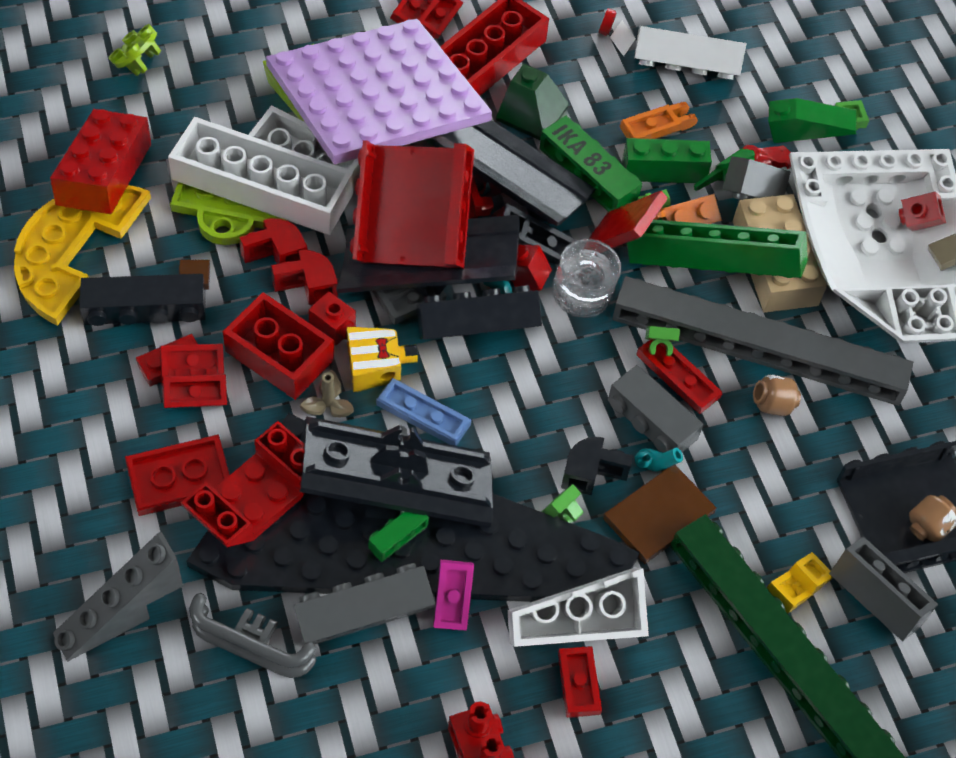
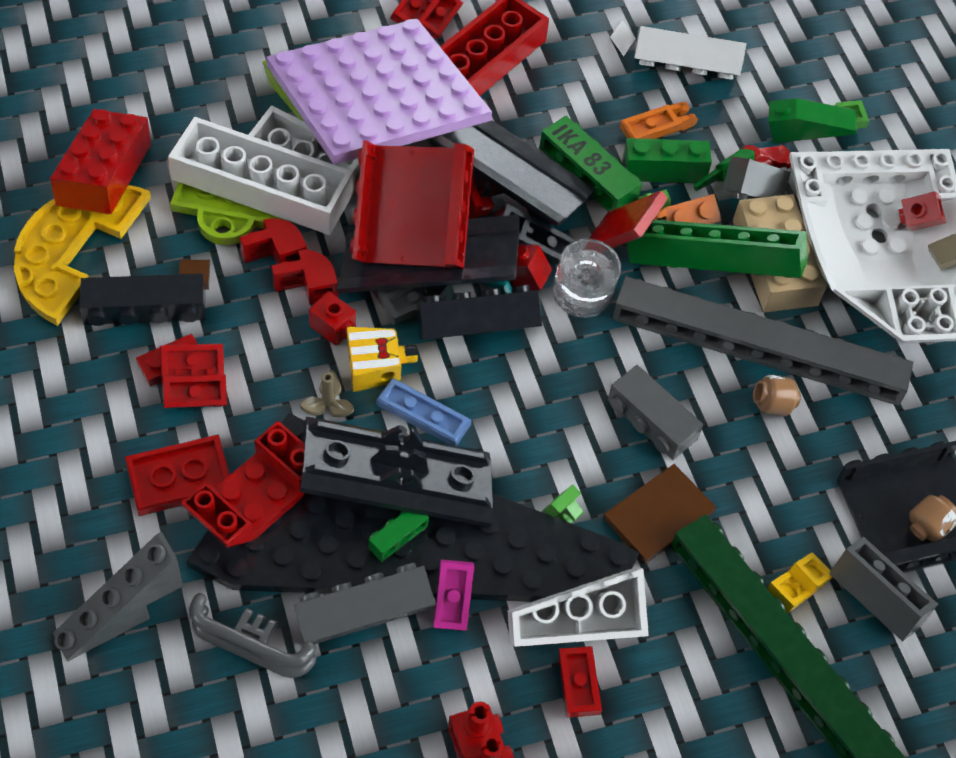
lime plate [108,24,161,76] -> none
red brick [222,292,334,400] -> none
dark green slope [496,63,569,140] -> none
black brick [561,437,633,495] -> none
red tile [598,8,617,36] -> none
teal arm [635,448,683,472] -> none
red plate [636,340,723,415] -> none
bright green tile [645,326,680,356] -> none

